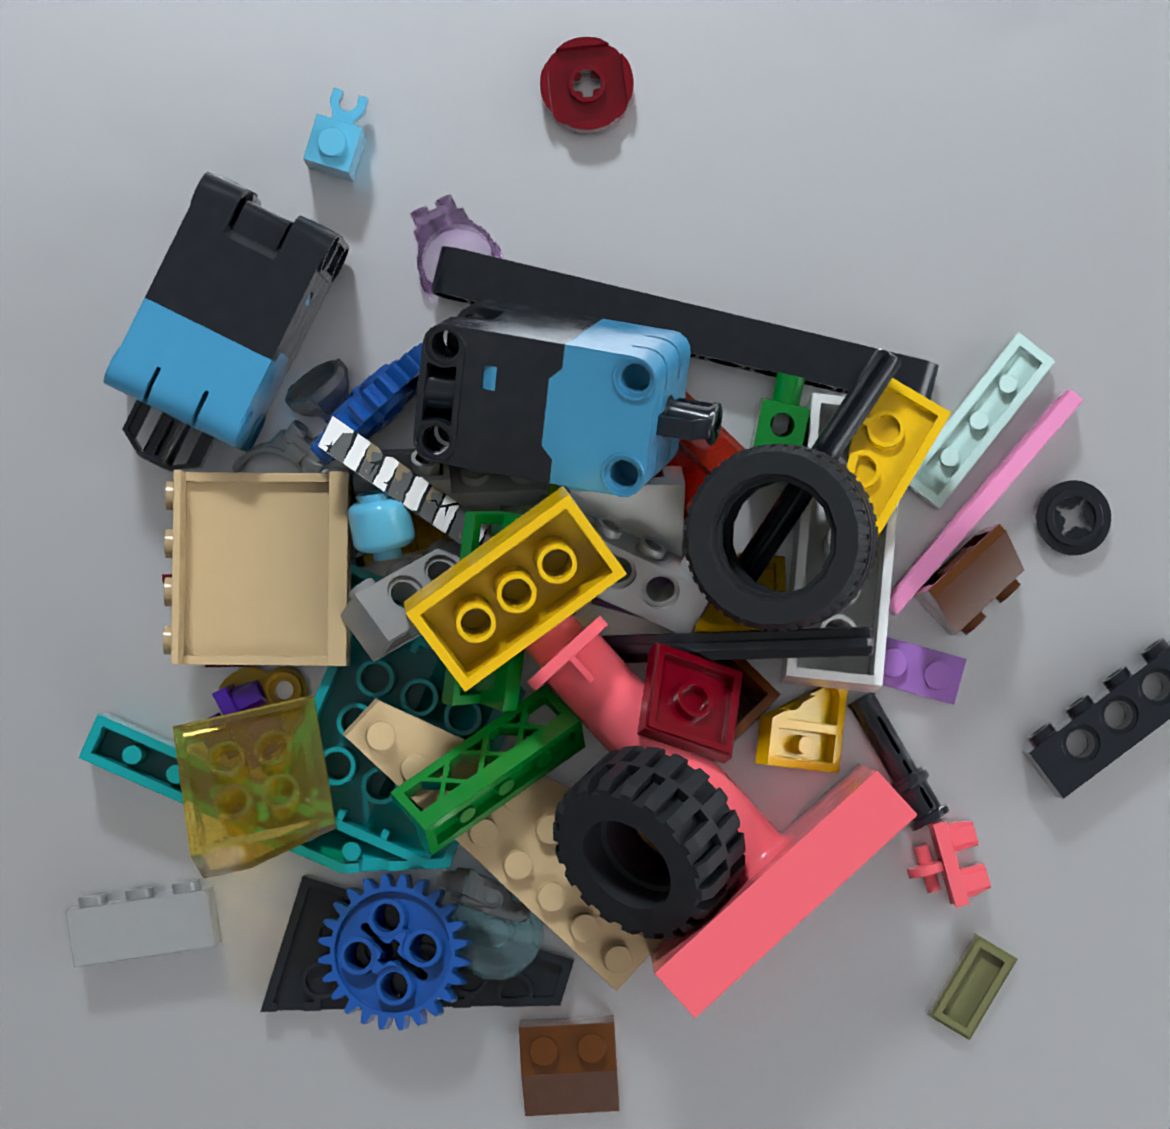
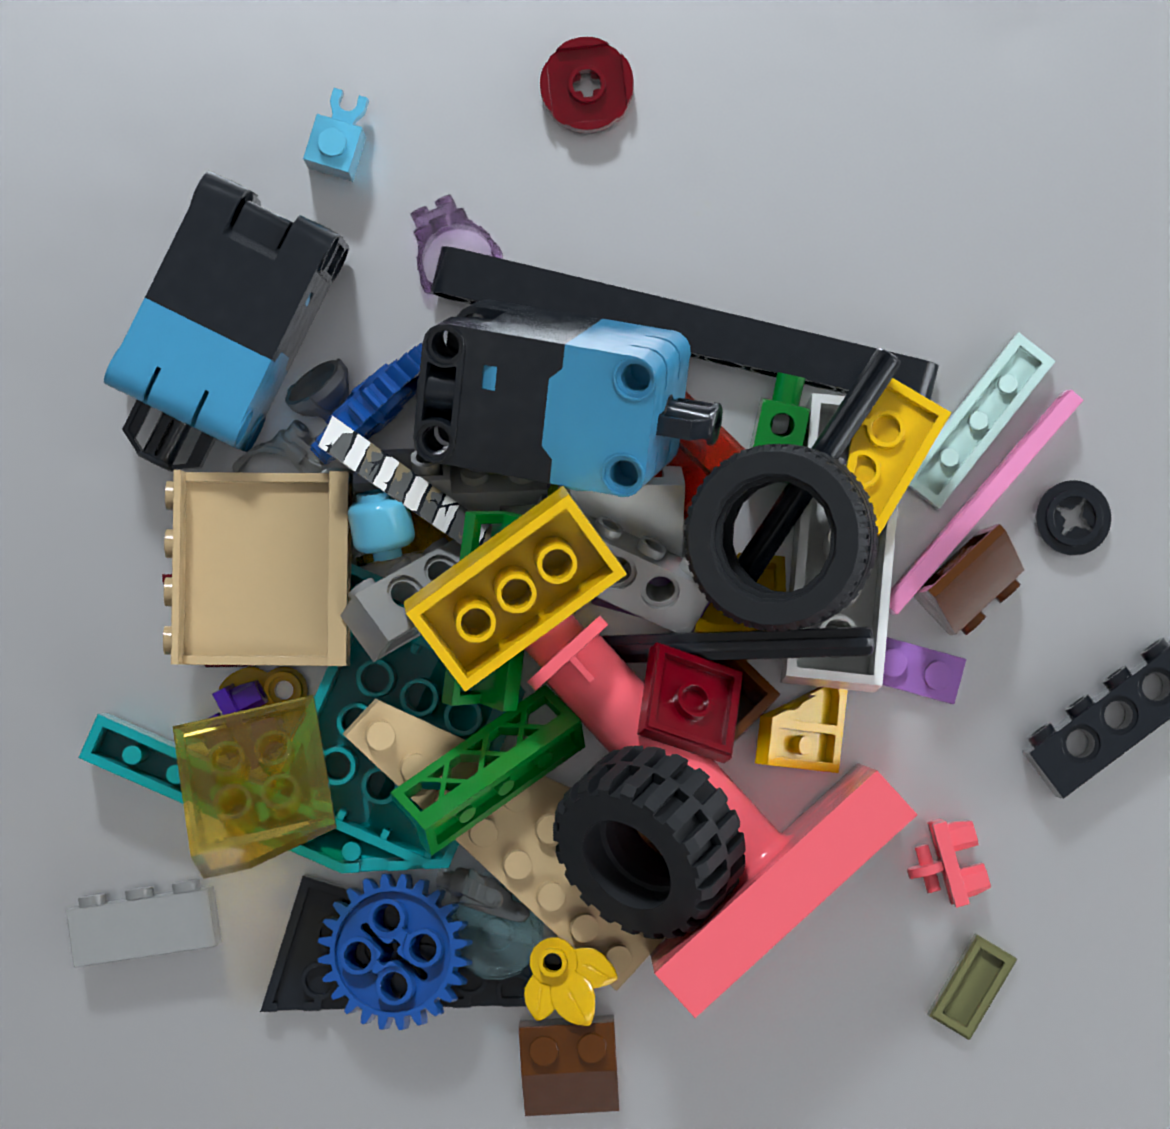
black pin [847,692,950,831] -> none
none -> yellow plate [524,937,618,1026]

